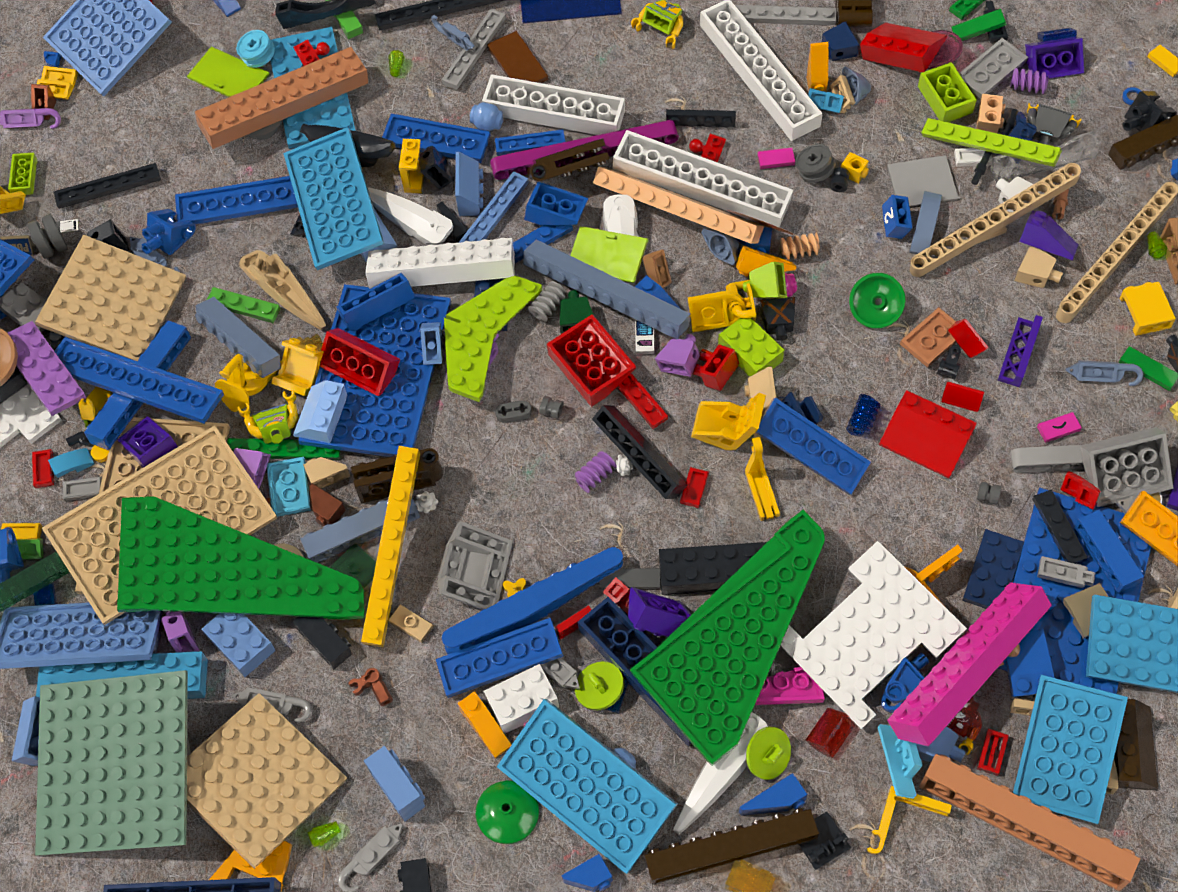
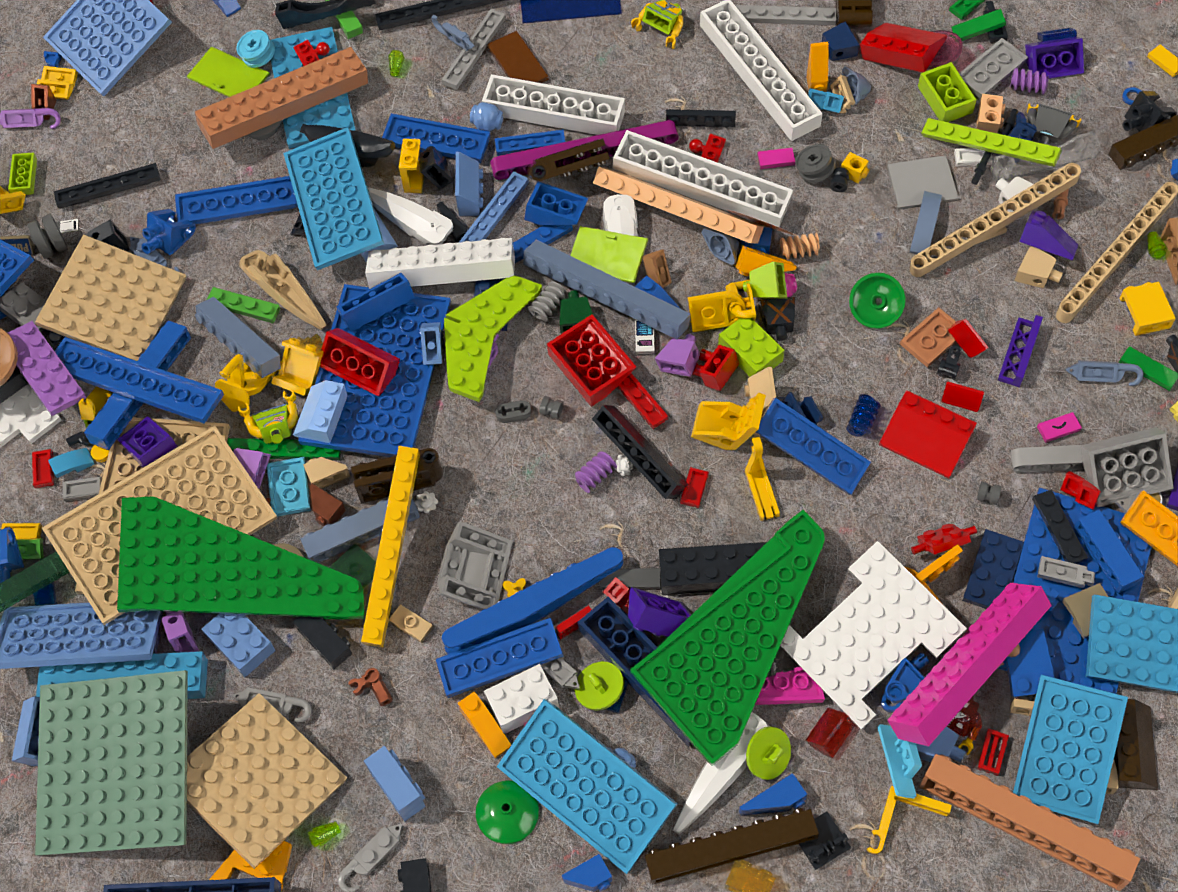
blue brick [882,195,913,239] -> none
none -> red plate [911,524,977,555]

